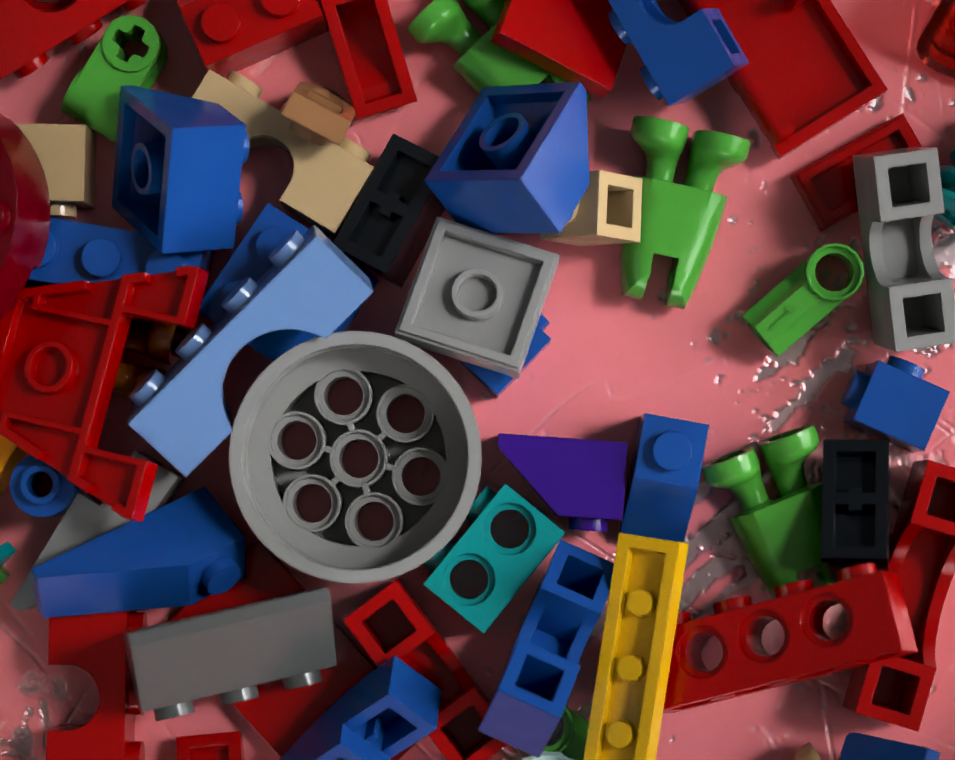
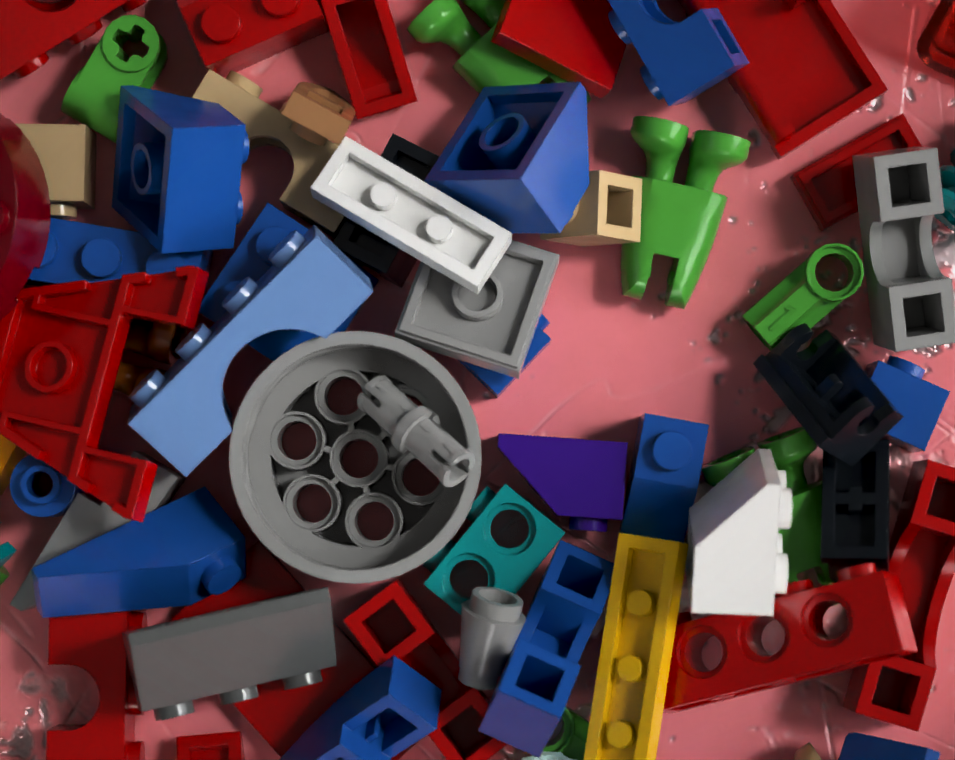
none -> white plate [310,136,512,295]
none -> light grey pin [357,375,476,487]
none -> light grey cone [458,586,526,690]
none -> white slope [686,449,792,616]
none -> black hinge [753,323,903,467]

